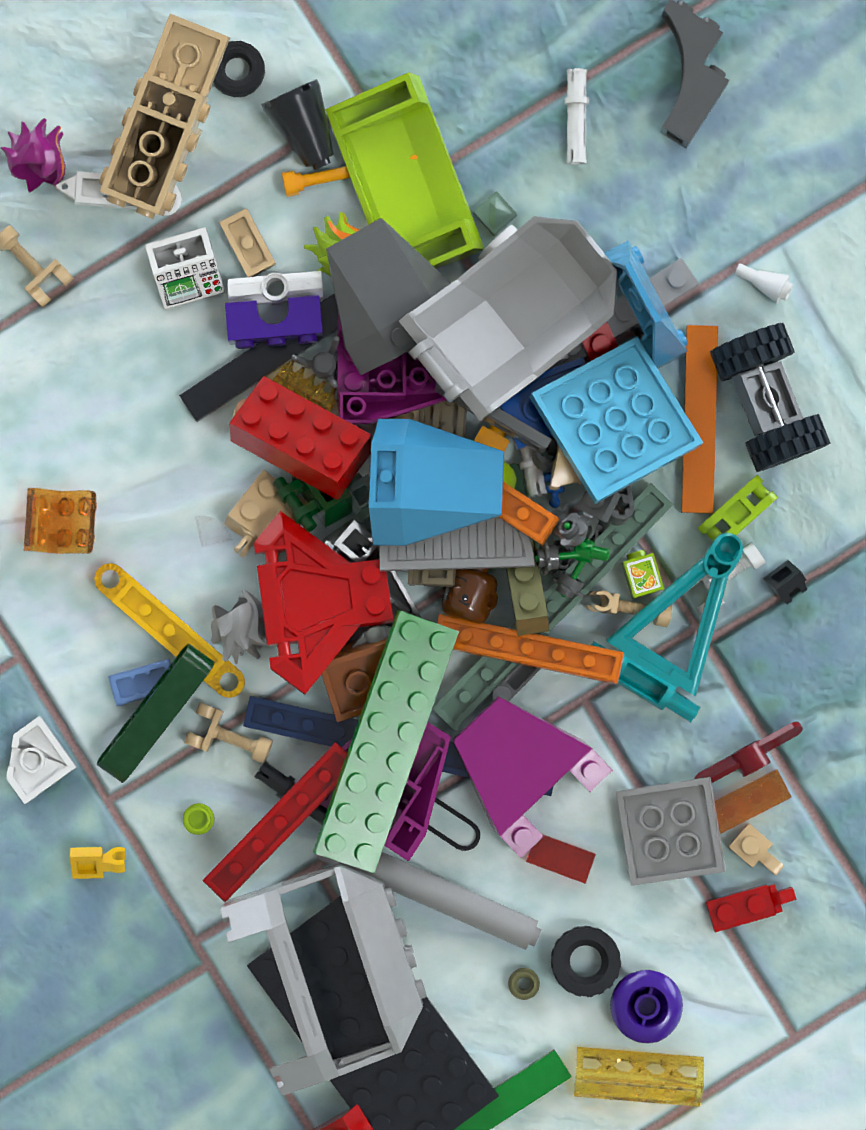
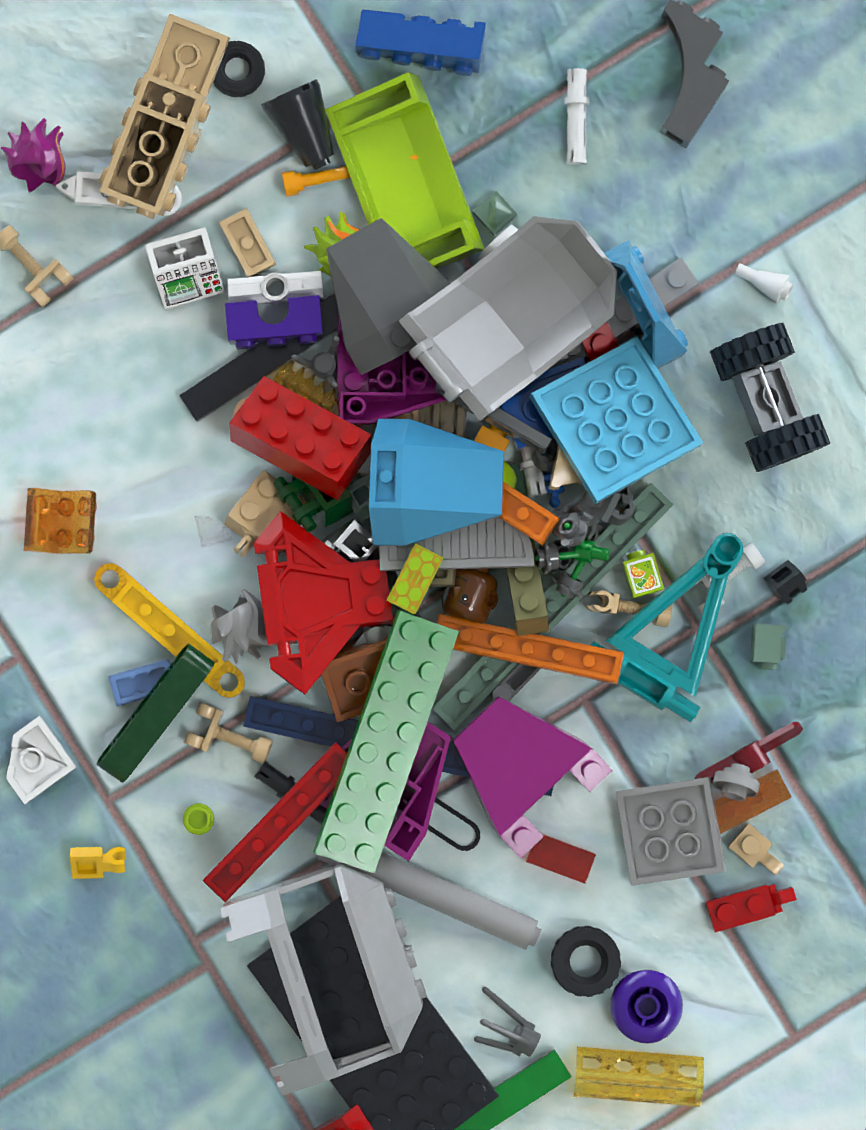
olive plate [508,968,540,1000] -> none
orange tile [681,325,718,514] -> none
lime plate [697,474,778,542] -> none
none -> blue wedge [356,9,486,76]
none -> tile [387,543,444,615]
none -> dark grey plant [474,987,541,1057]
none -> light grey plate [712,763,760,801]
none -> sand green window [750,624,787,670]

